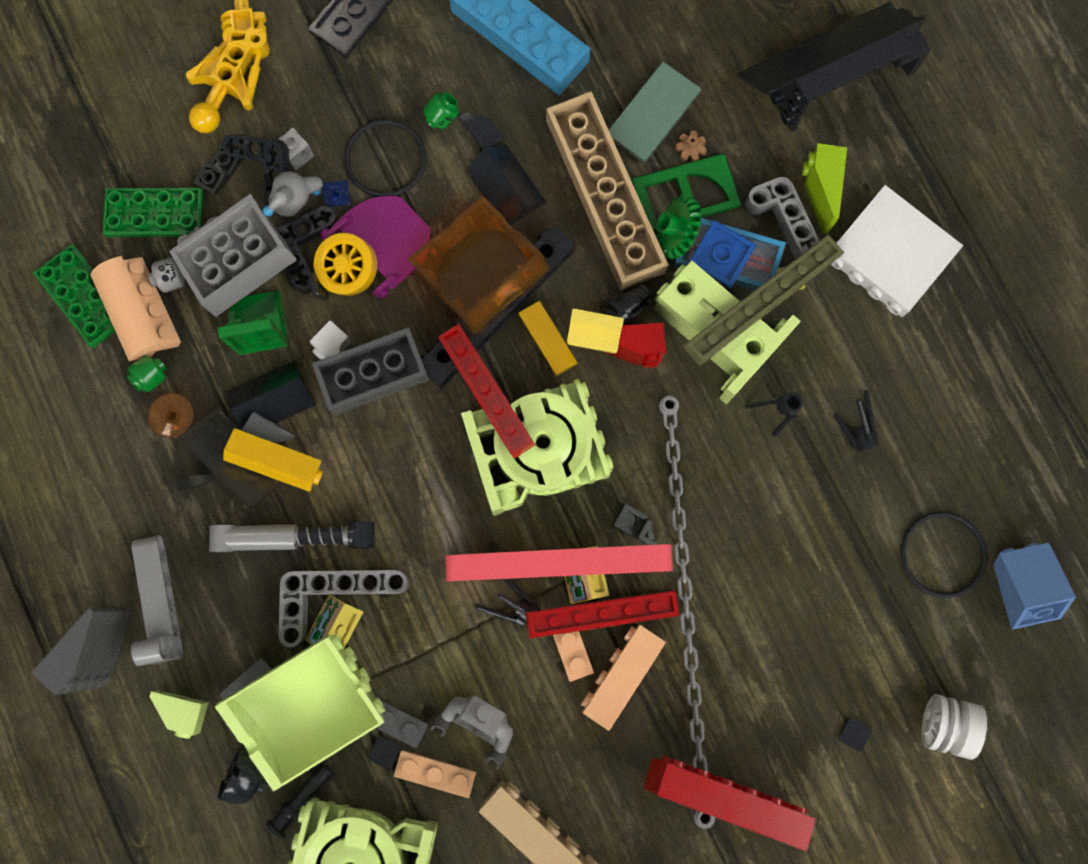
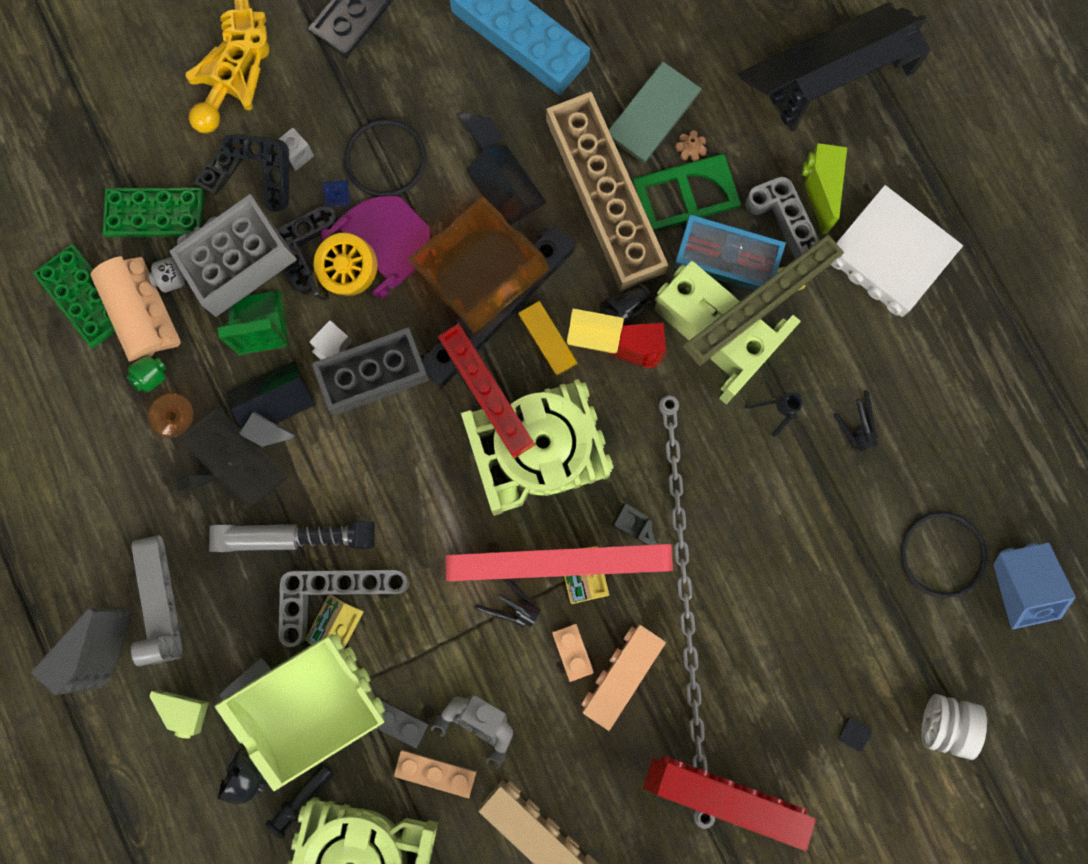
yellow brick [223,428,323,492] -> none
light grey piece [263,171,323,217] -> none
black piece [369,736,402,769] -> none
green head [423,92,459,129] -> none
red tile [525,590,680,639] -> none
green gear [656,195,701,259] -> none
blue tile [687,220,757,289] -> none

